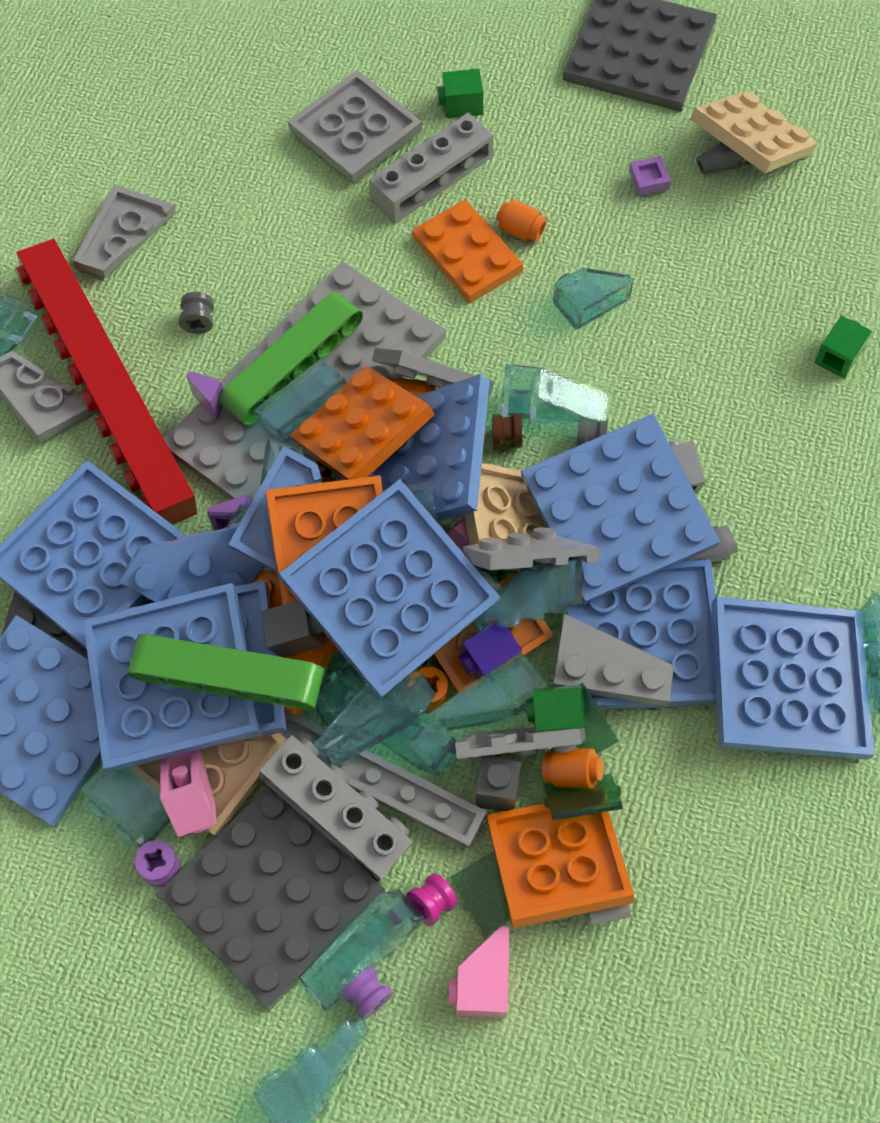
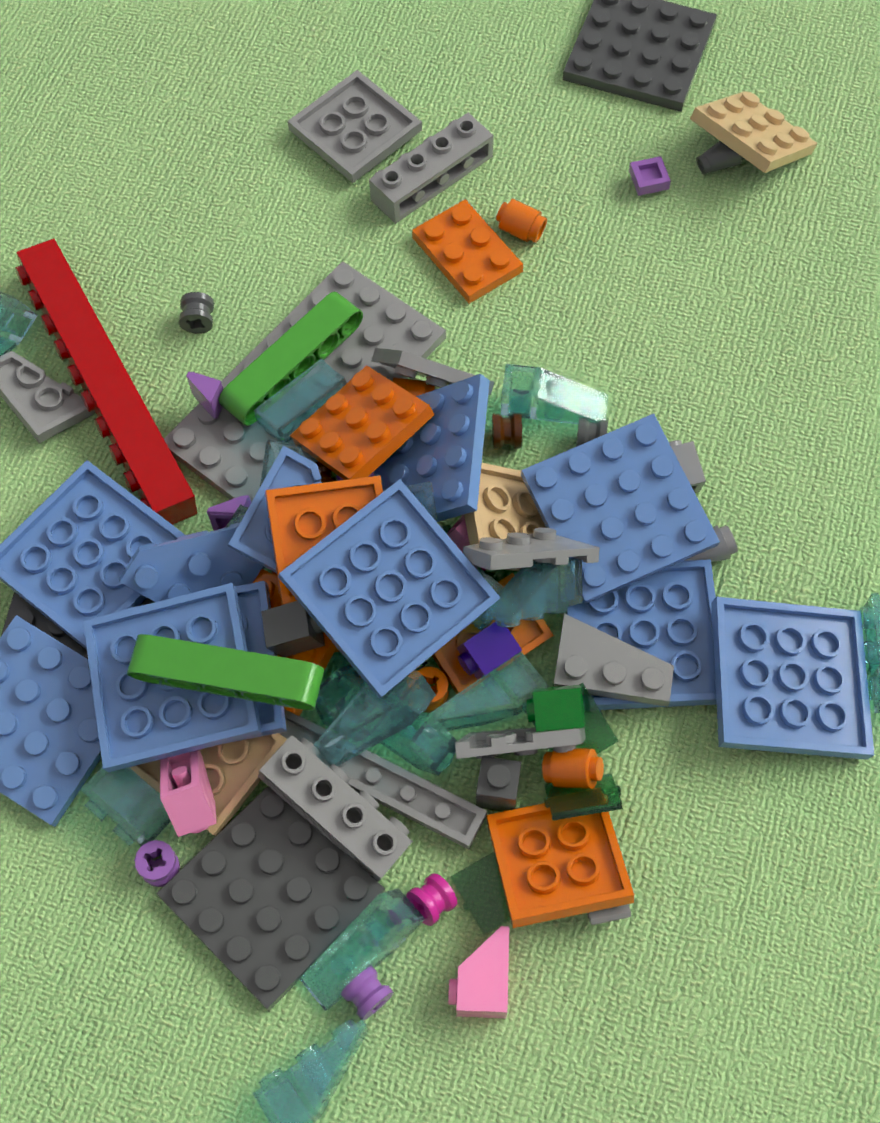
light grey wing [73,185,176,278] -> none
green brick [437,69,484,118] -> none
clear light blue slope [553,267,634,330] -> none
green brick [814,315,872,379] -> none

